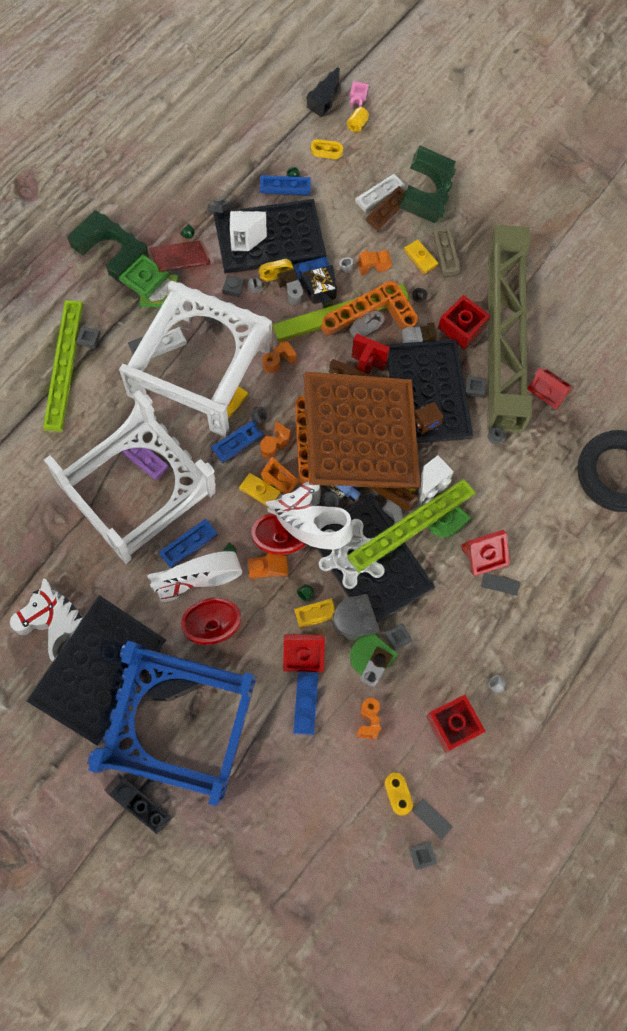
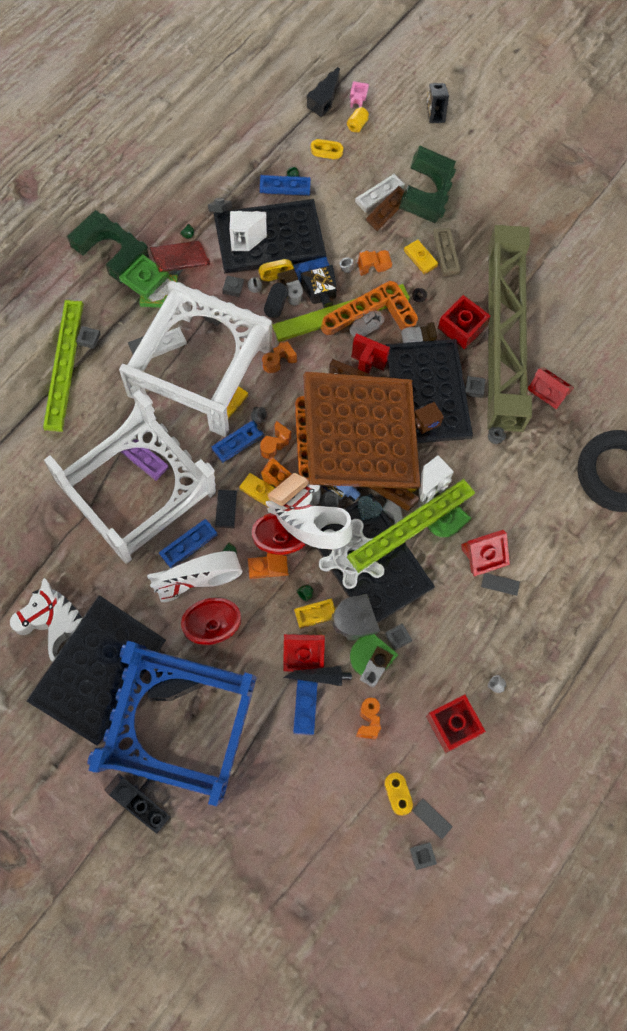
none -> black tile [215,490,237,529]
none -> black tile [264,283,288,319]
none -> light nougat tile [268,473,309,506]
none -> black bar [283,666,352,686]
none -> clear light blue tile [358,496,382,520]
none -> black torso [427,83,449,123]

